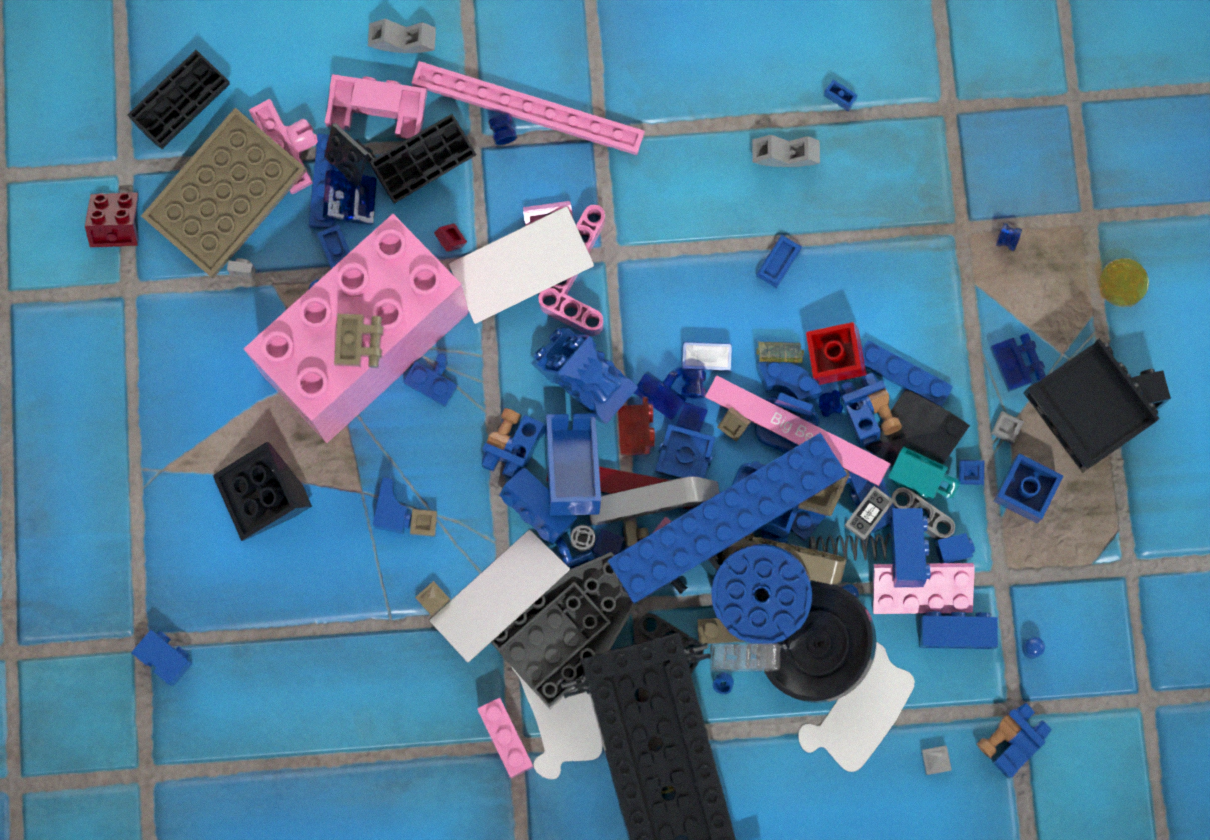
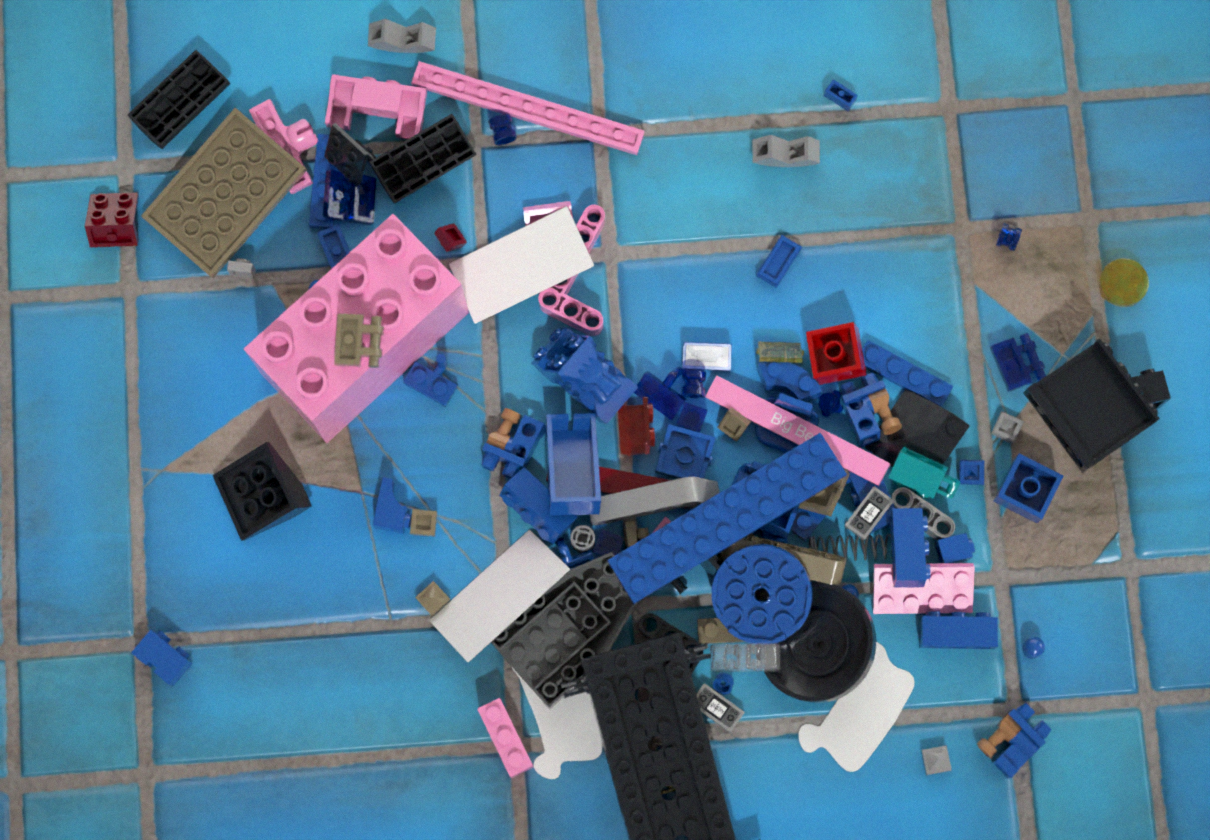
none -> tile [697,683,745,733]

